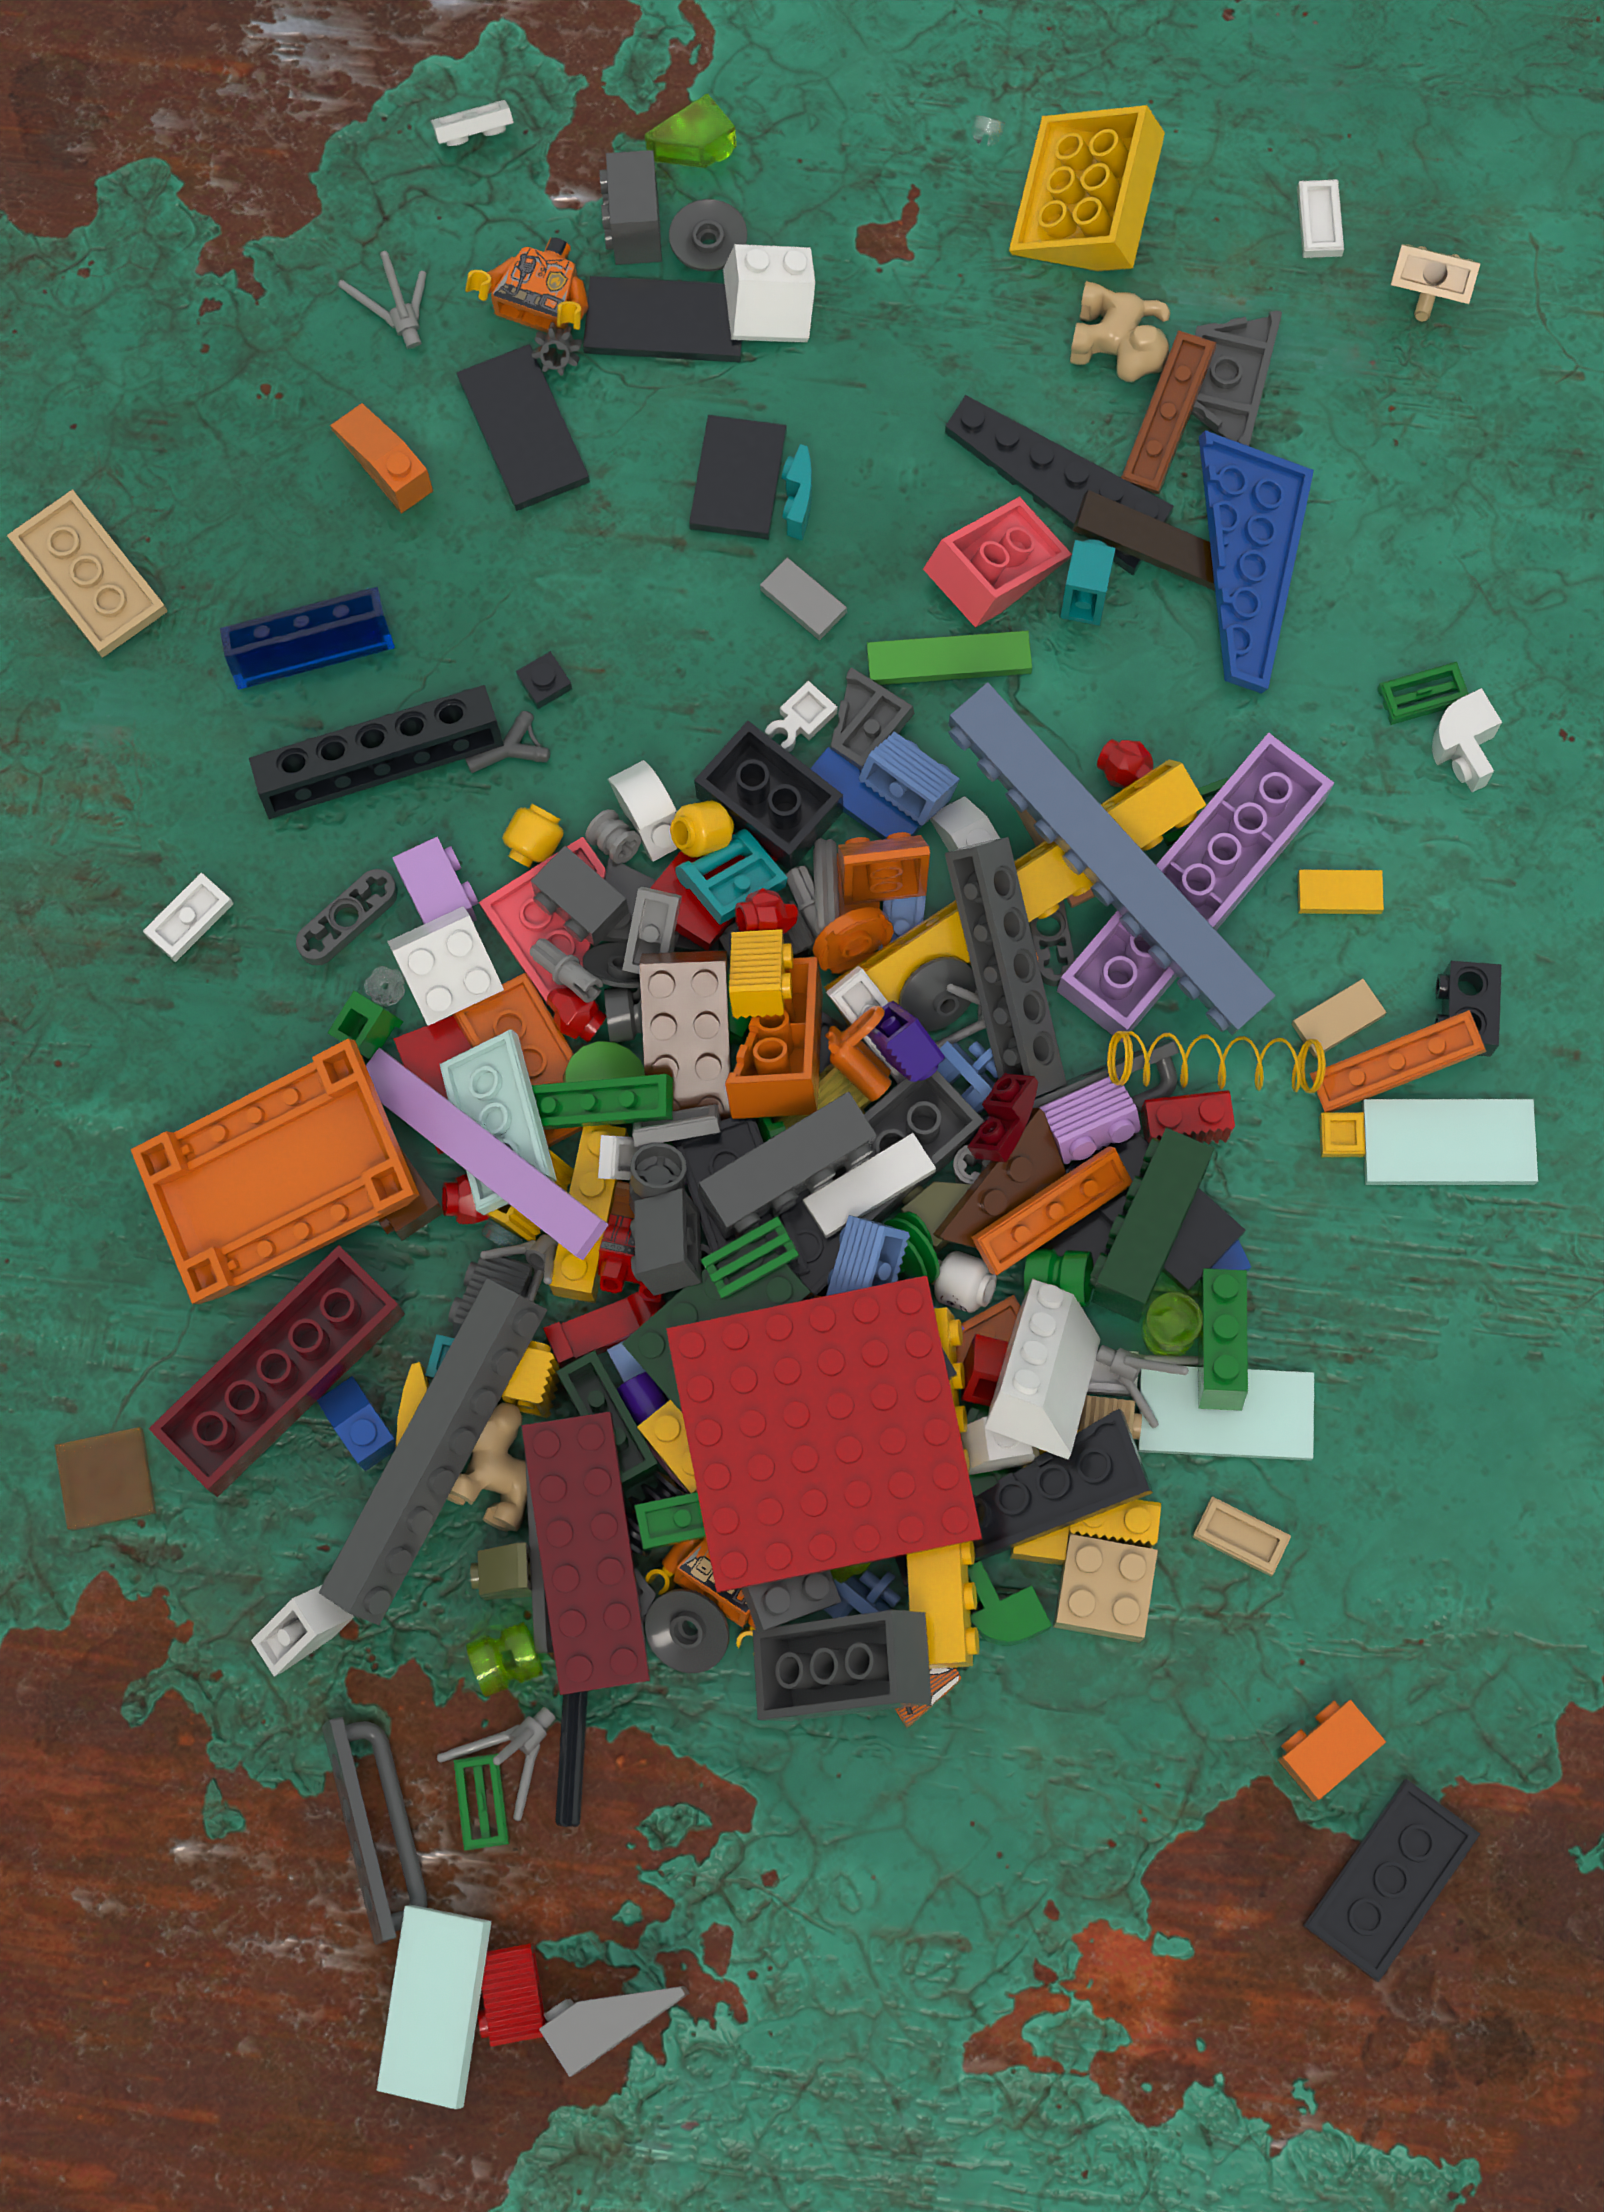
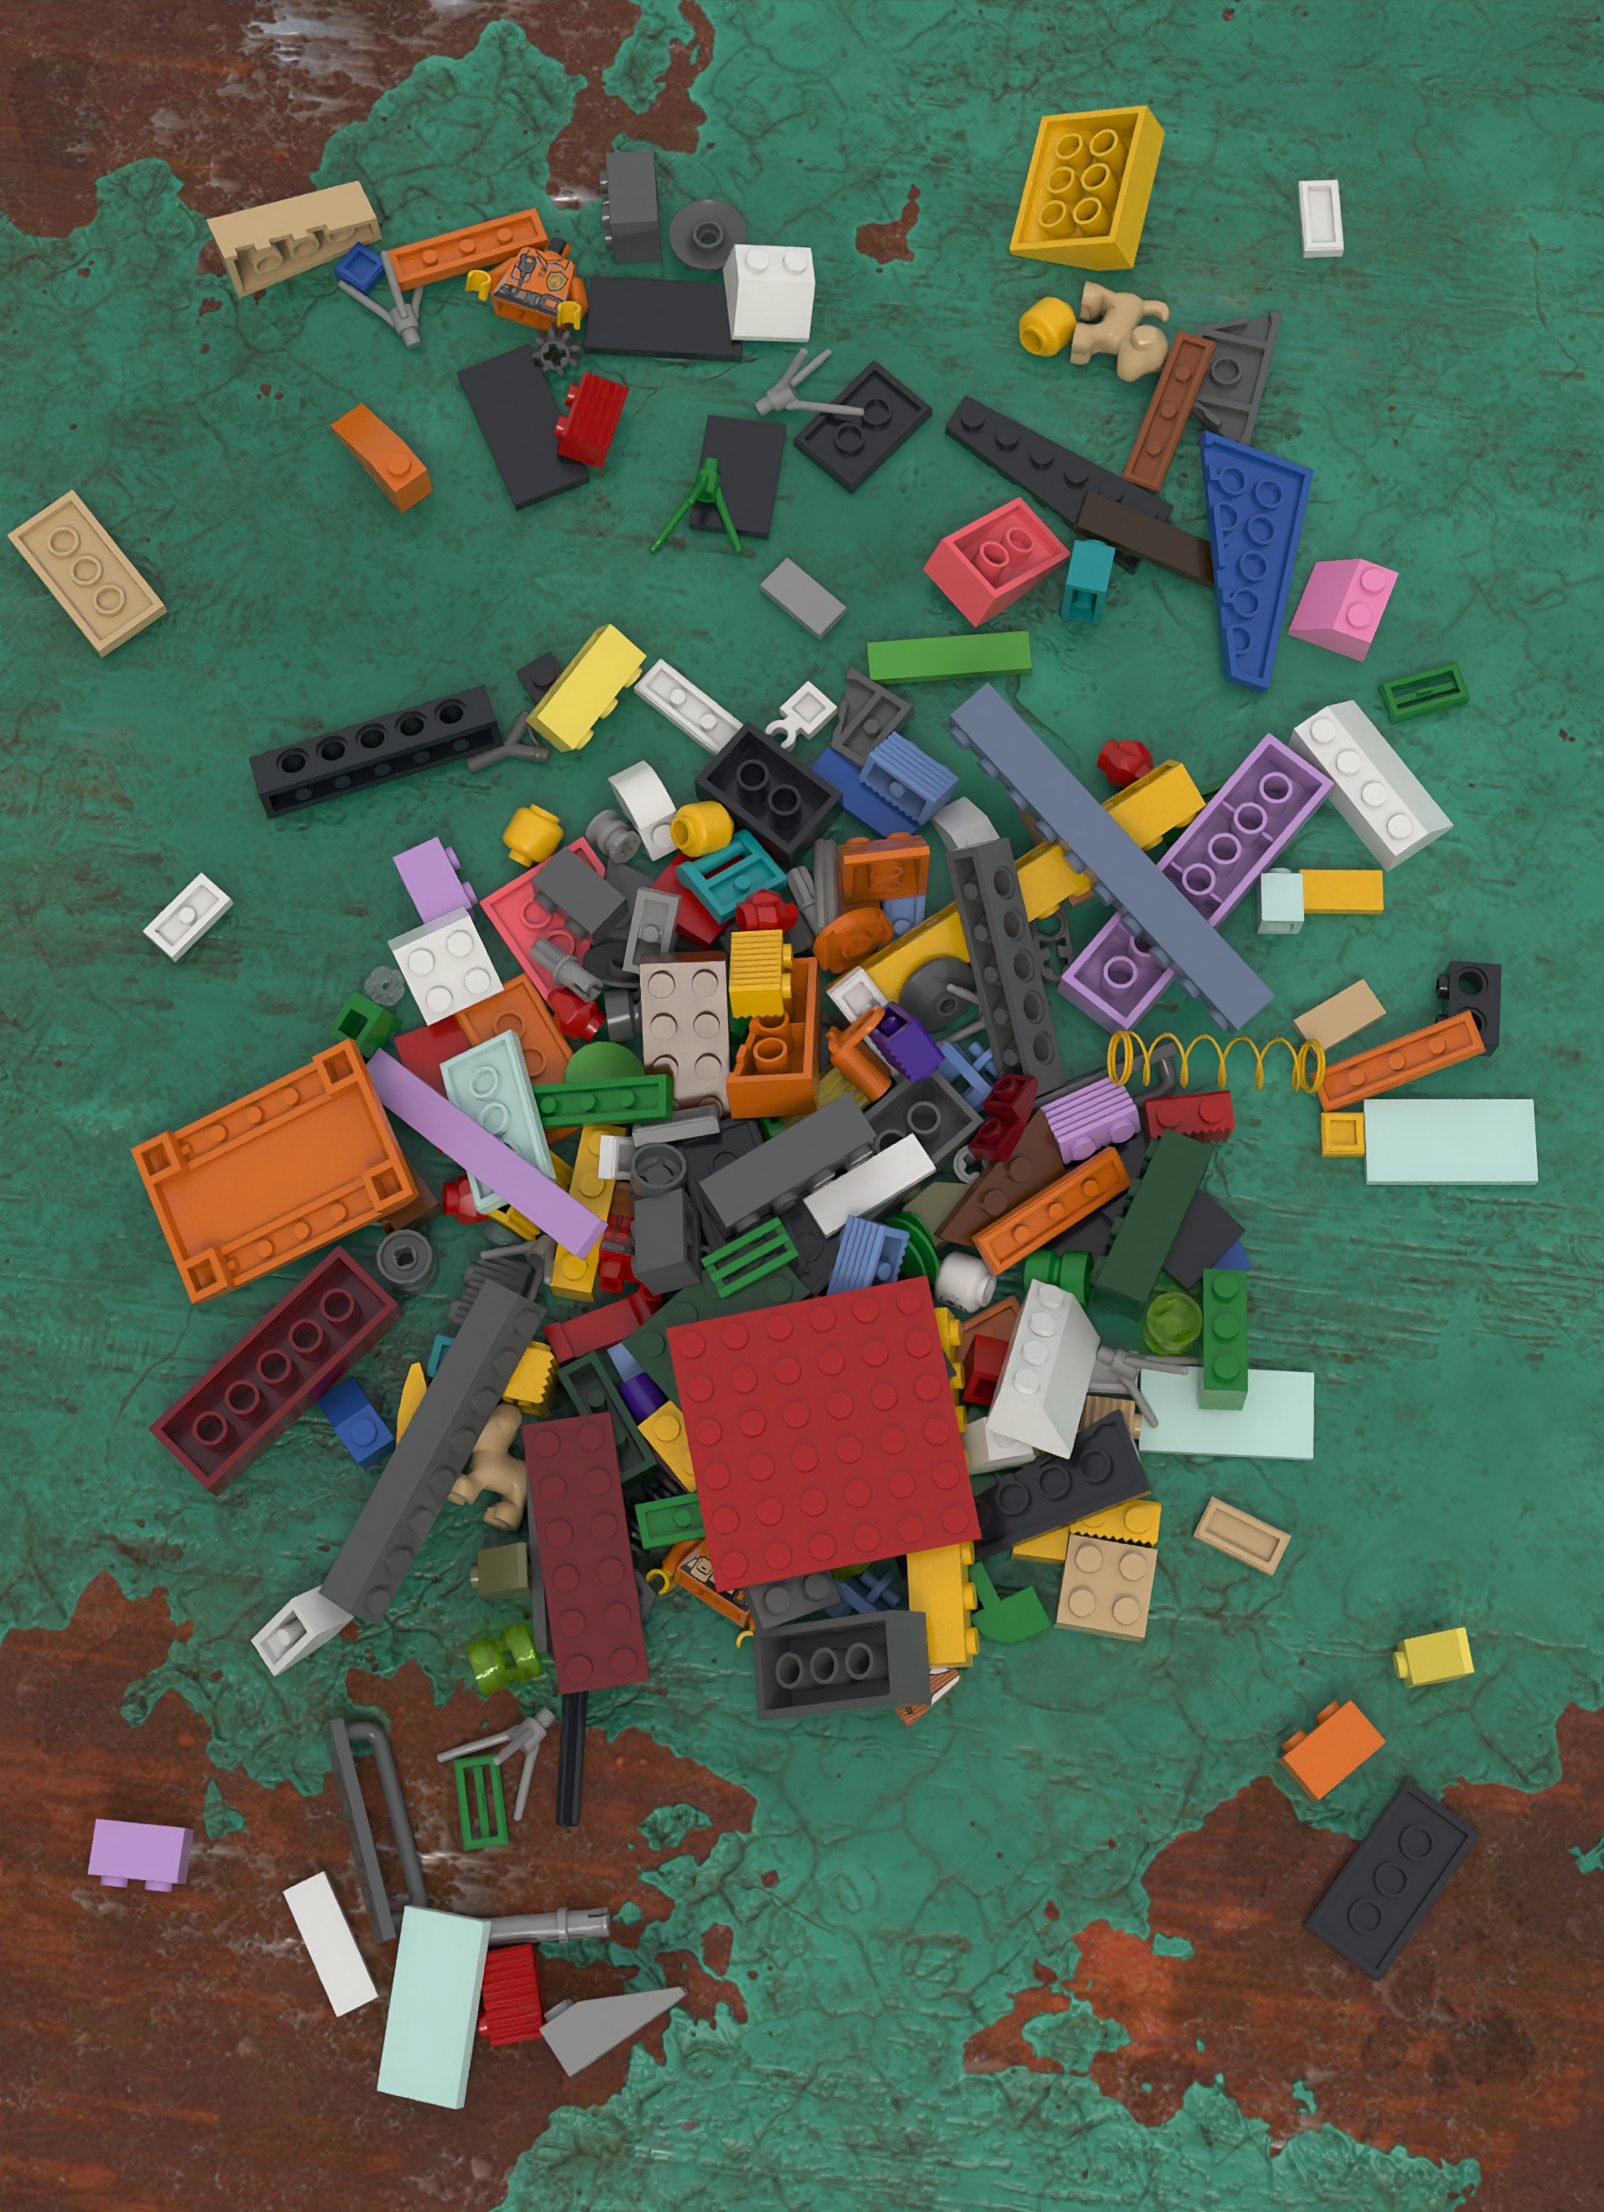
clear orange tile [55,1427,156,1531] -> none
clear blue brick [220,586,395,690] -> none
dark grey beam [296,869,398,966] -> none
white plate [431,100,513,146] -> none
clear neon green slope [644,93,736,168] -> none
dark grey dish [645,1589,729,1673] -> none
teal slope [782,444,812,540] -> none
clear hinge [972,115,1005,147] -> none
tan piece [1391,244,1481,322] -> none
white brick [1432,688,1502,792] -> none
none -> lavender brick [88,1819,194,1892]
none -> tan wedge [206,180,382,299]
none -> white tile [283,1871,380,2017]
none -> blue tile [334,242,386,296]
none -> dark grey wheel [376,1229,440,1296]
none -> orange plate [387,208,548,292]
none -> light grey pin [483,1907,610,1947]
none -> light yellow brick [525,624,646,752]
none -> red brick [553,371,629,469]
none -> white tile [634,658,743,757]
none -> green plant [649,457,743,554]
none -> light grey plant [755,348,864,416]
none -> black tile [793,360,933,495]
none -> yellow head [1018,297,1077,357]
none -> light aqua brick [1256,868,1304,934]
none -> bright pink slope [1287,559,1399,662]
none -> white slope [1287,700,1454,873]
none -> light yellow slope [1393,1627,1474,1688]

